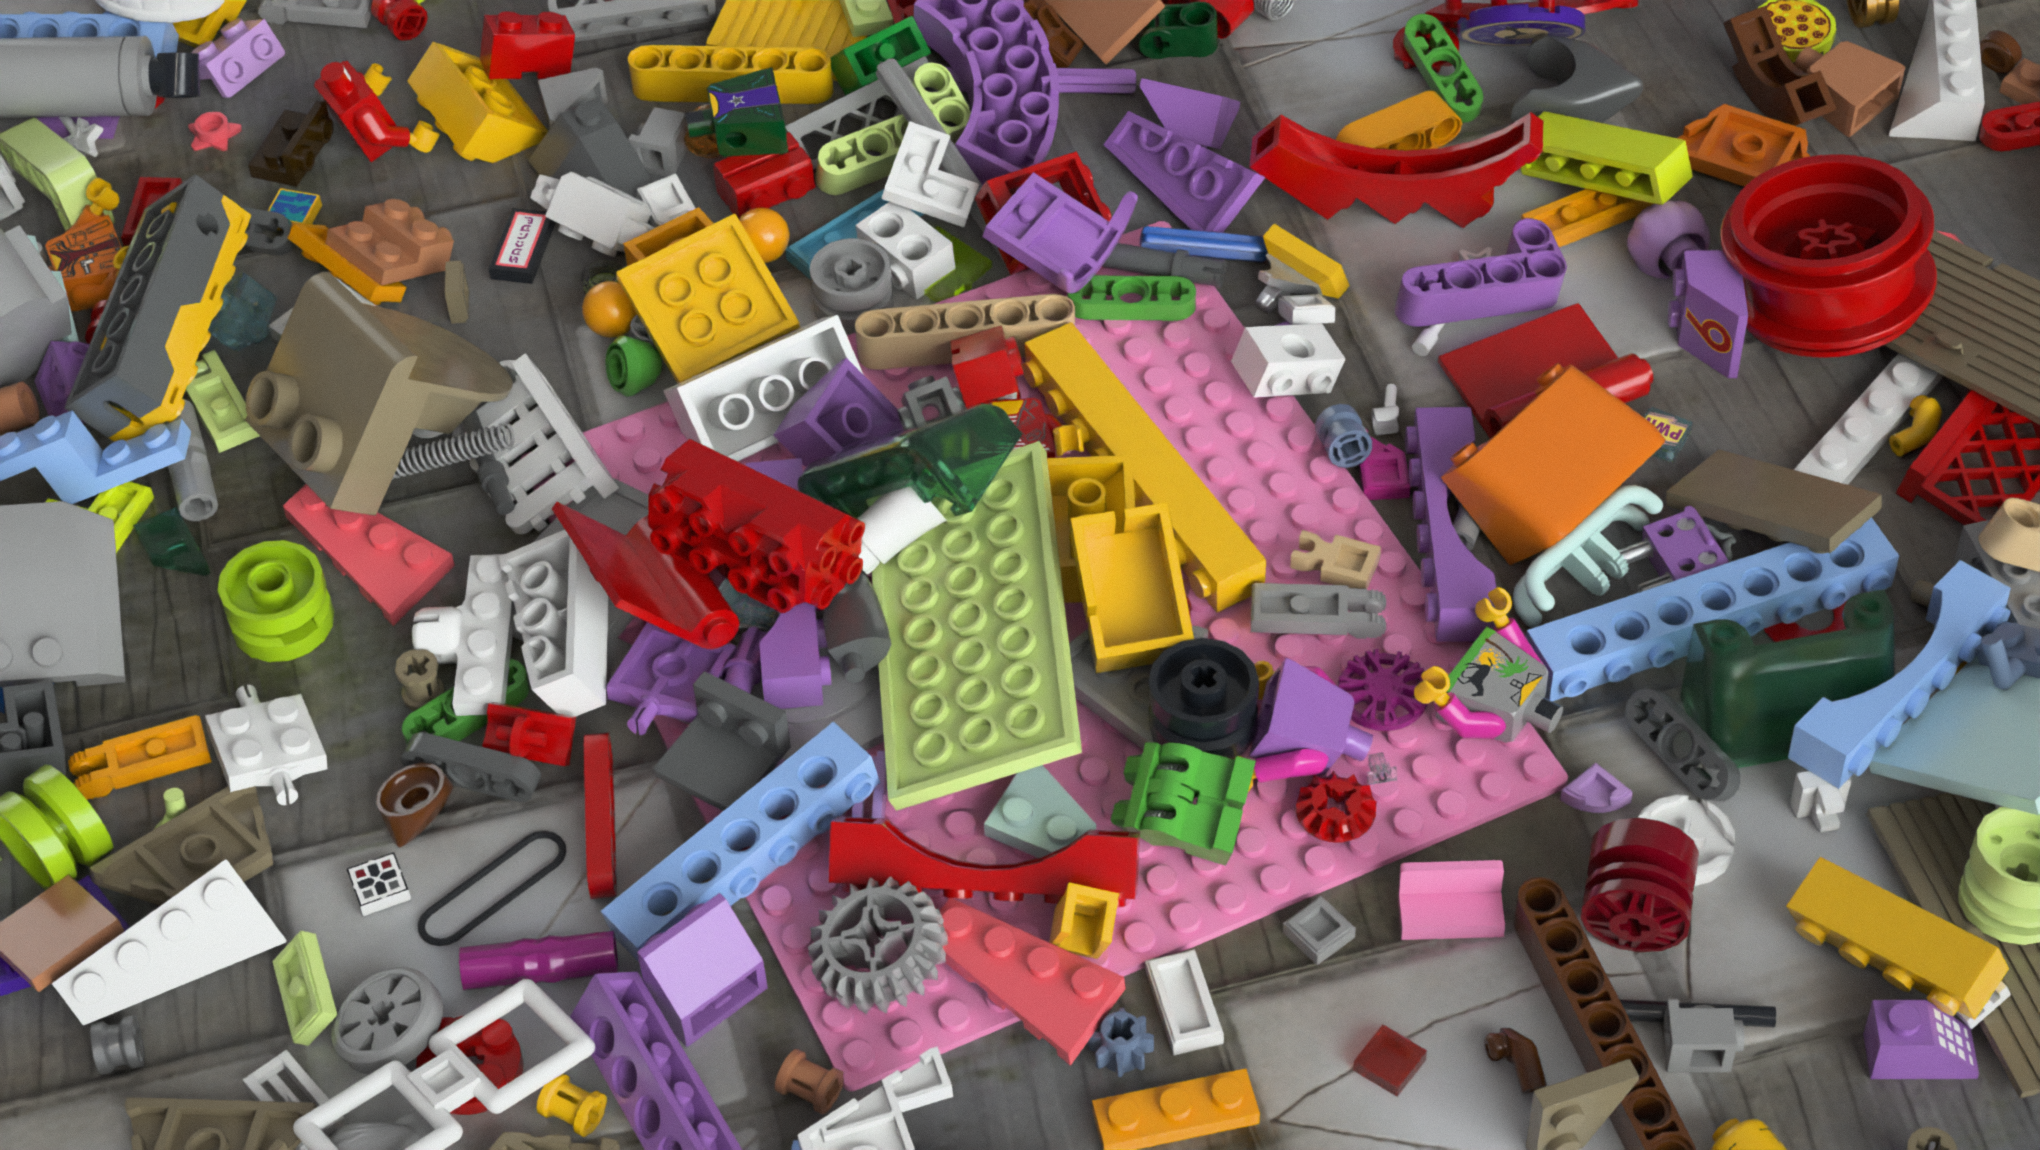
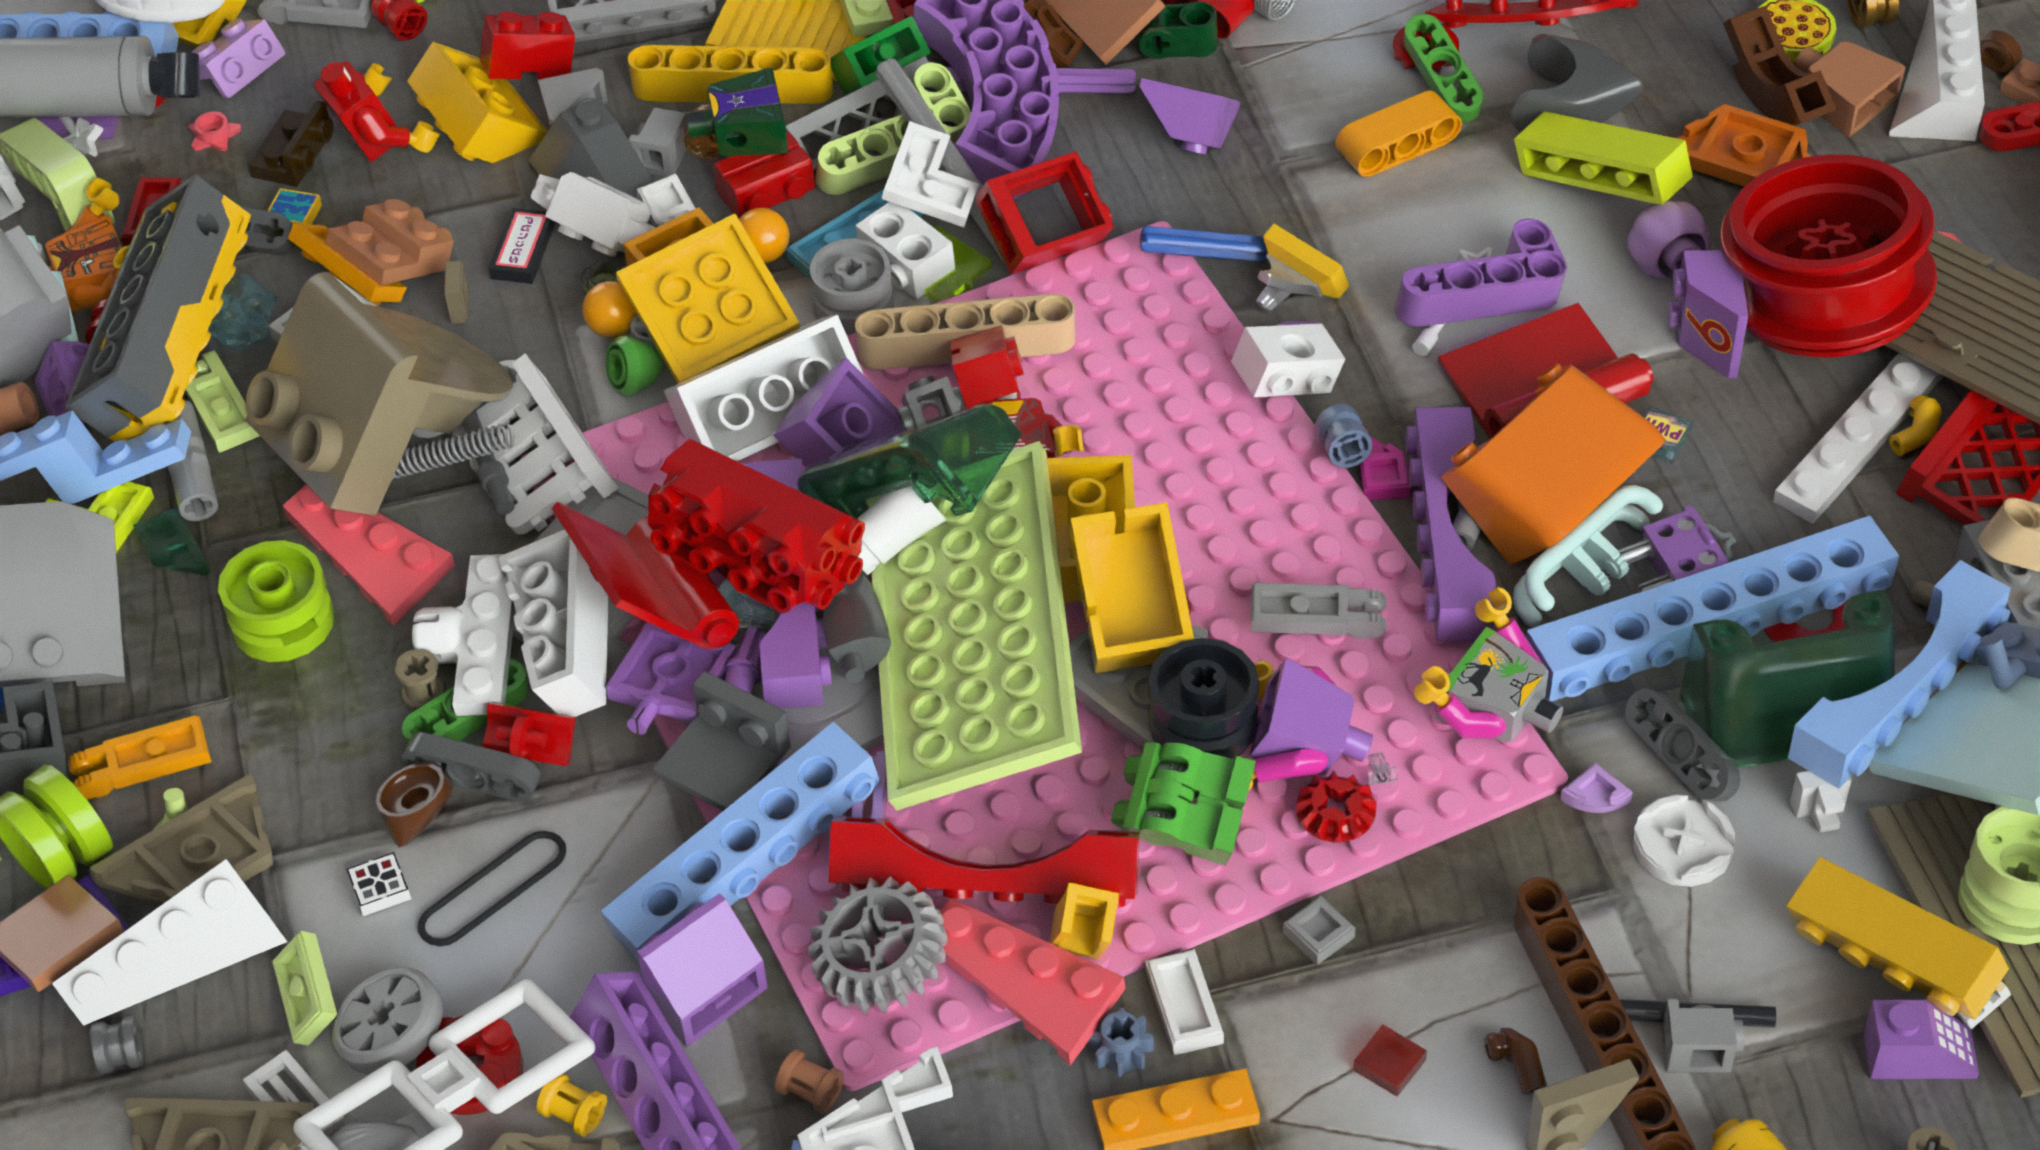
white plate [205,685,327,805] -> none
magenta axle [459,930,618,991] -> none
red beam [583,732,617,899] -> none
medium lavender piece [982,172,1138,294] -> none
light aqua wing [984,765,1096,858] -> none
yellow brick [1022,322,1266,613] -> none
bright green beam [1067,275,1196,321] -> none
dark grey pin [1102,243,1227,288] -> none
medium lavender wing [1103,111,1265,233] -> none
red arch [1249,112,1544,228] -> none
white tile [1278,294,1335,325] -> none
tan plate [1290,530,1381,589] -> none
magenta wheel [1338,649,1428,731] -> none
white hand [1371,384,1399,435] -> none
bright pink panel [1397,860,1505,940] -> none
dark purple tile [1458,4,1585,46] -> none
light orange plate [1521,189,1653,248] -> none
dark red wheel [1581,818,1699,952] -> none
dark tan tile [1666,449,1882,554] -> none

